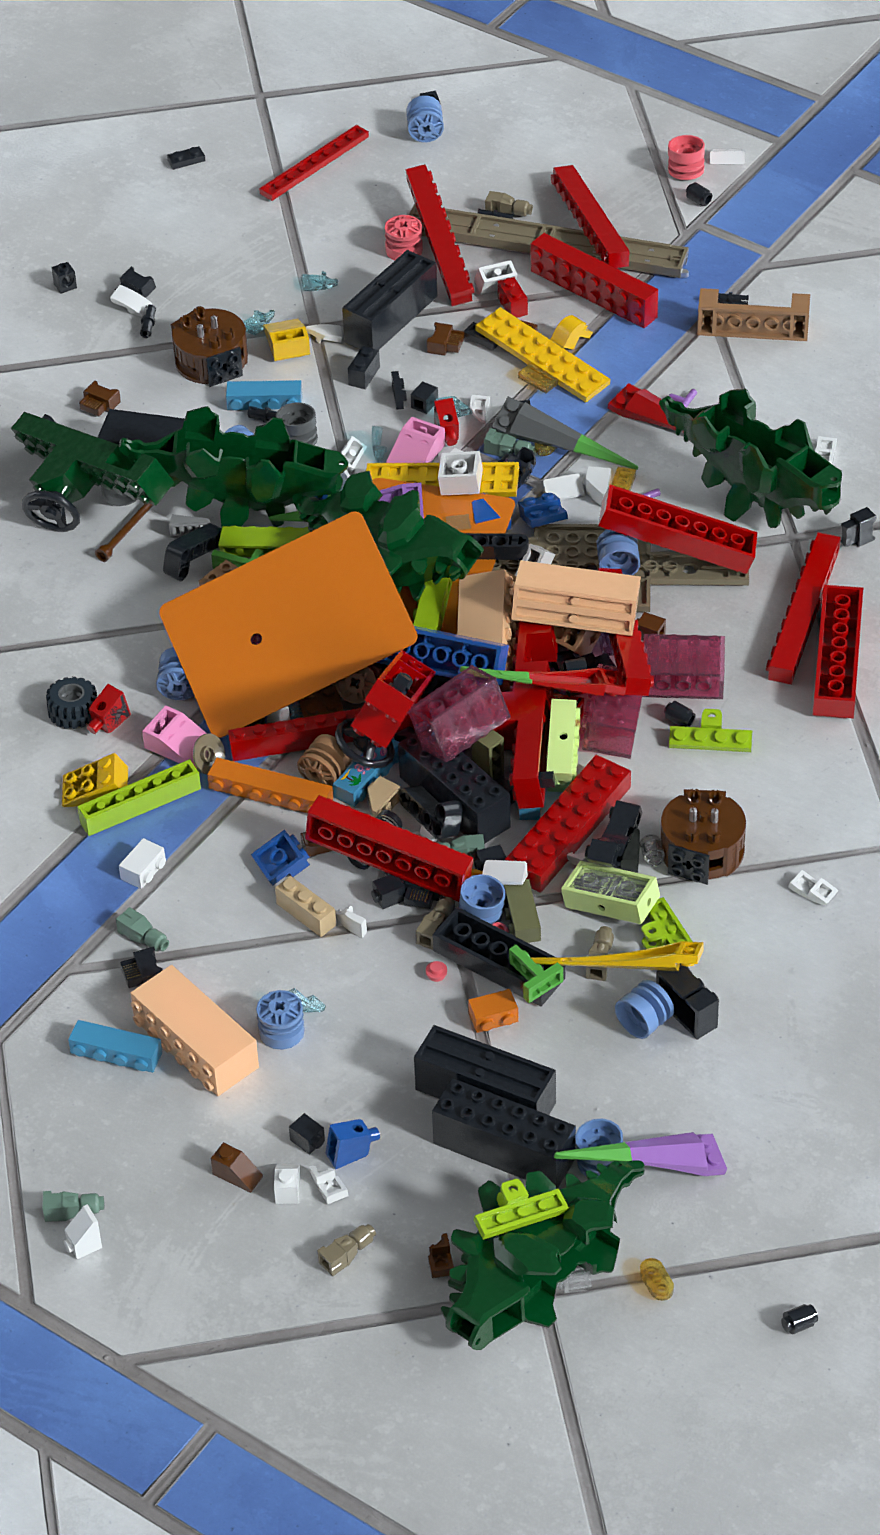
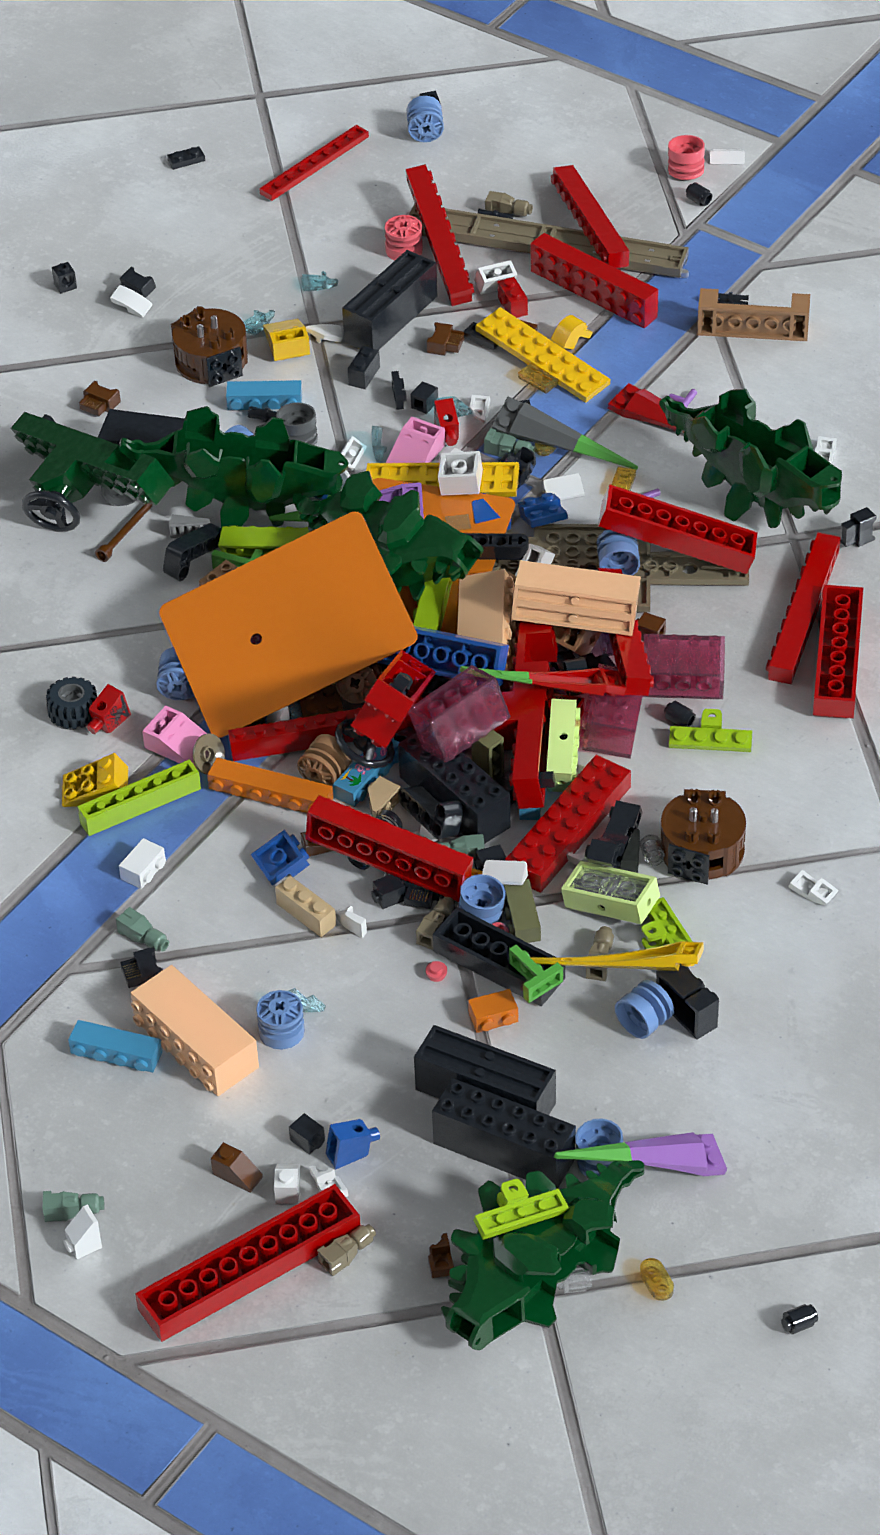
black pin [140,304,156,338] -> none
white slope [582,466,611,506] -> none
none -> red brick [135,1184,361,1342]

